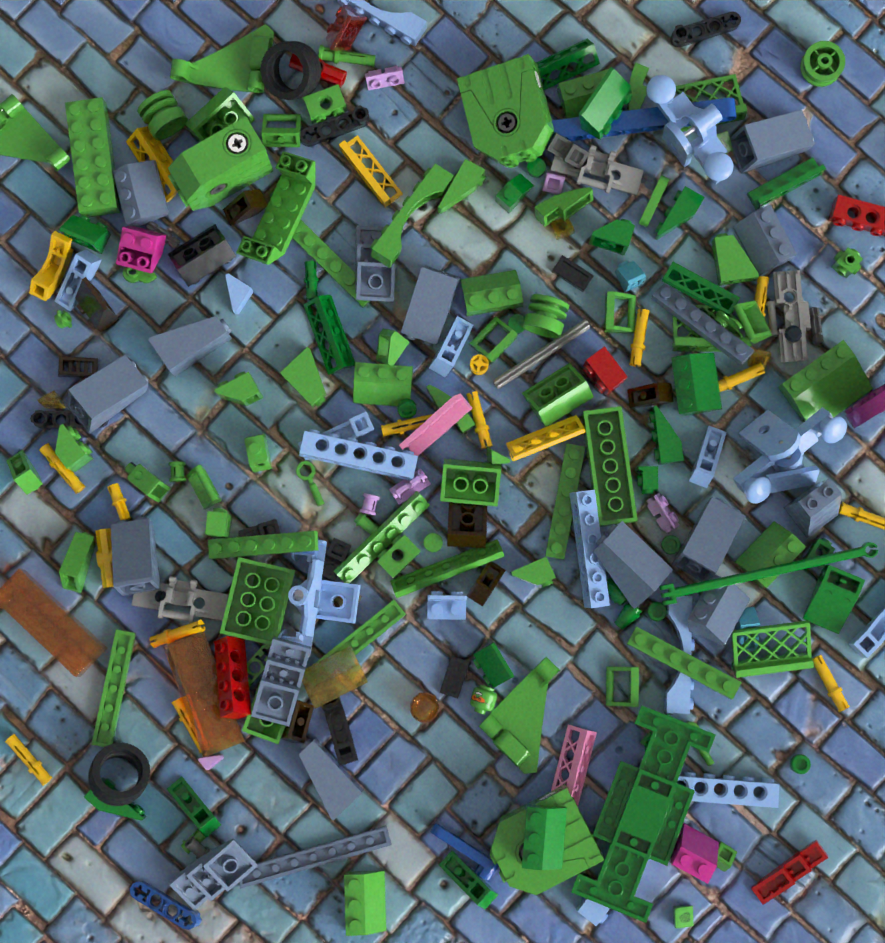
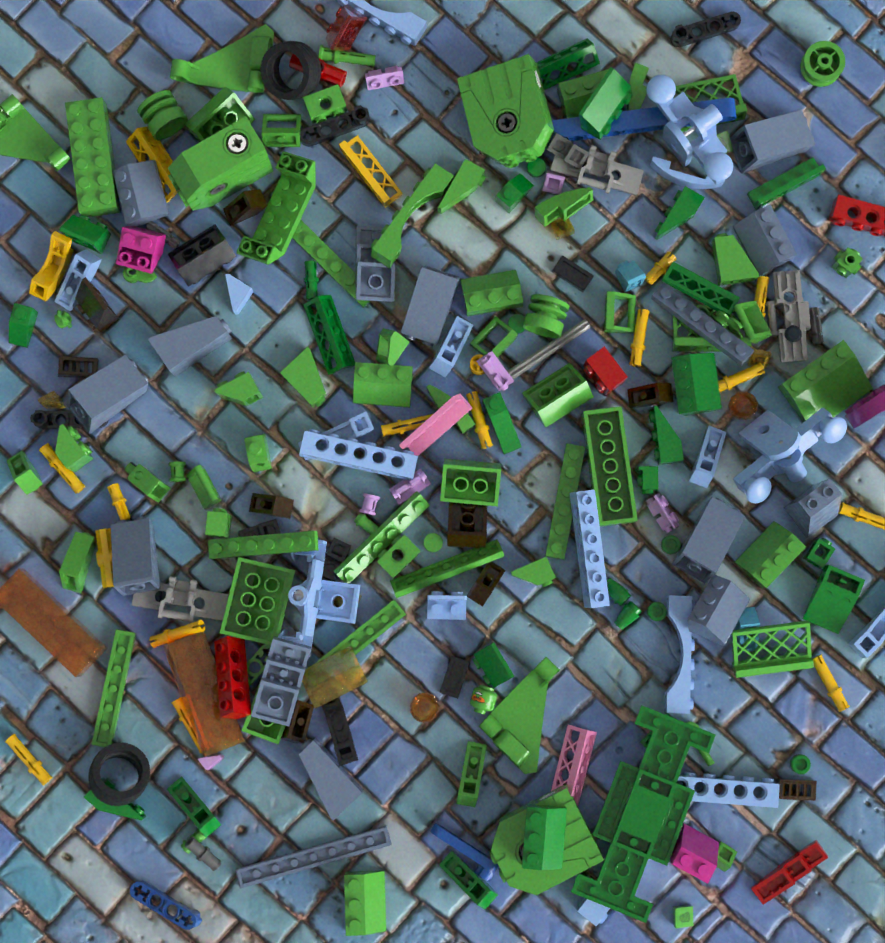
sand blue slope [169,839,258,911] -> none
bright green piece [296,461,325,507] -> none
green tile [397,399,417,418] -> none
bright green slope [486,447,511,465] -> none
yellow fence [506,415,585,461] -> none
green slope [589,219,635,255] -> none
sand blue slope [594,521,673,609] -> none
bright green tile [606,666,639,707] -> none
bright green arch [627,626,742,700] -> none
bright green beam [638,175,669,228] -> none
green hinge [659,542,878,605] -> none
light blue tile [766,466,820,493] -> none
none -> green slope [9,303,38,348]
none -> dark brown slope [249,493,294,519]
none -> bright green slope [456,741,487,808]
none -> lavender hinge [476,351,514,391]
none -> green slope [482,392,522,455]
none -> yellow axle [645,251,676,285]
none -> light blue slope [650,157,725,189]
none -> clear orange hair [728,392,758,420]
none -> dark brown slope [777,778,817,801]

